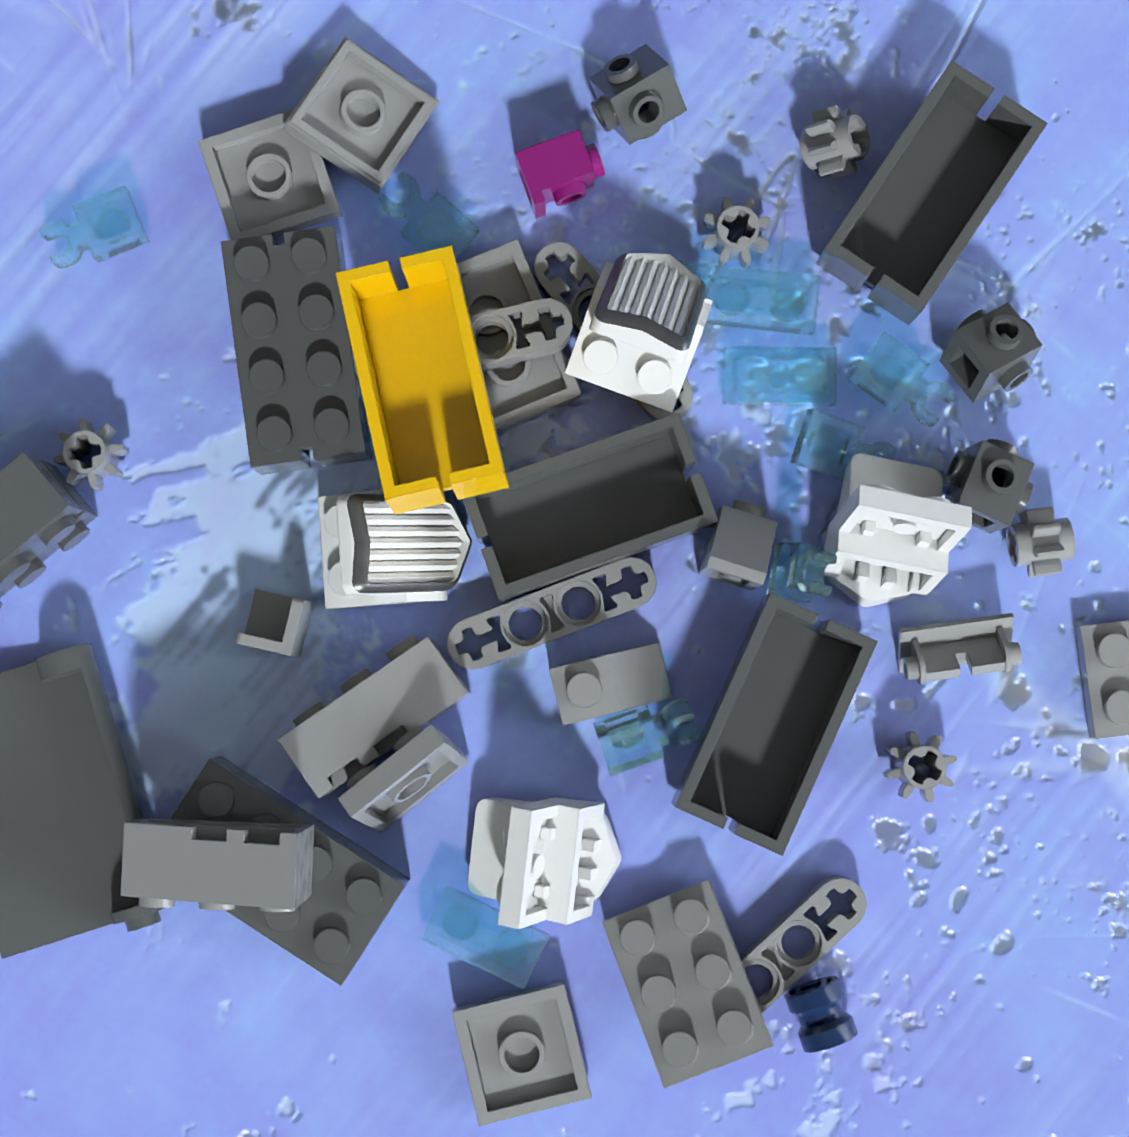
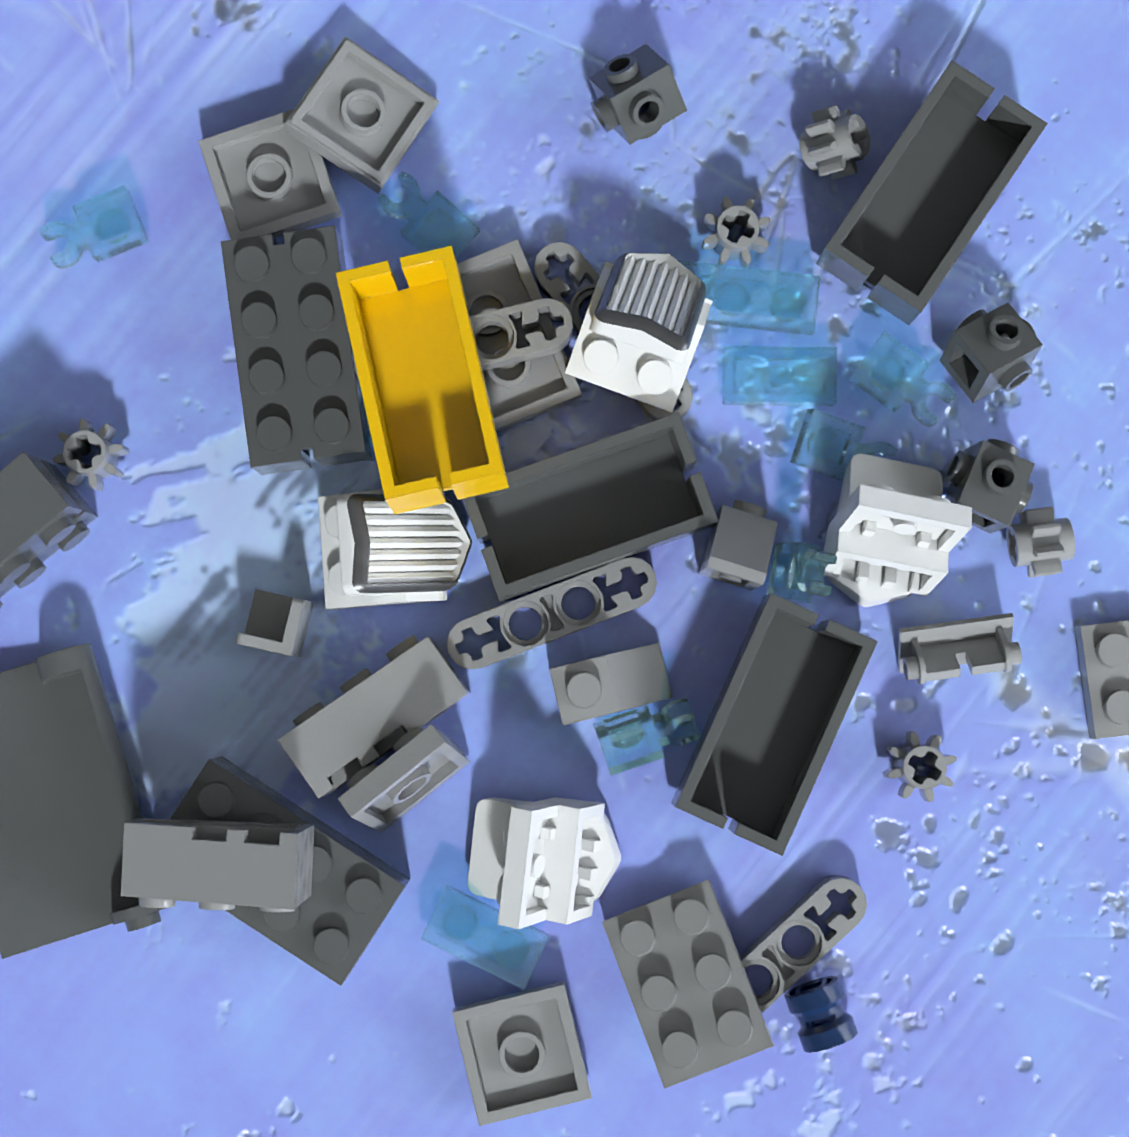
magenta brick [515,129,605,219] -> none

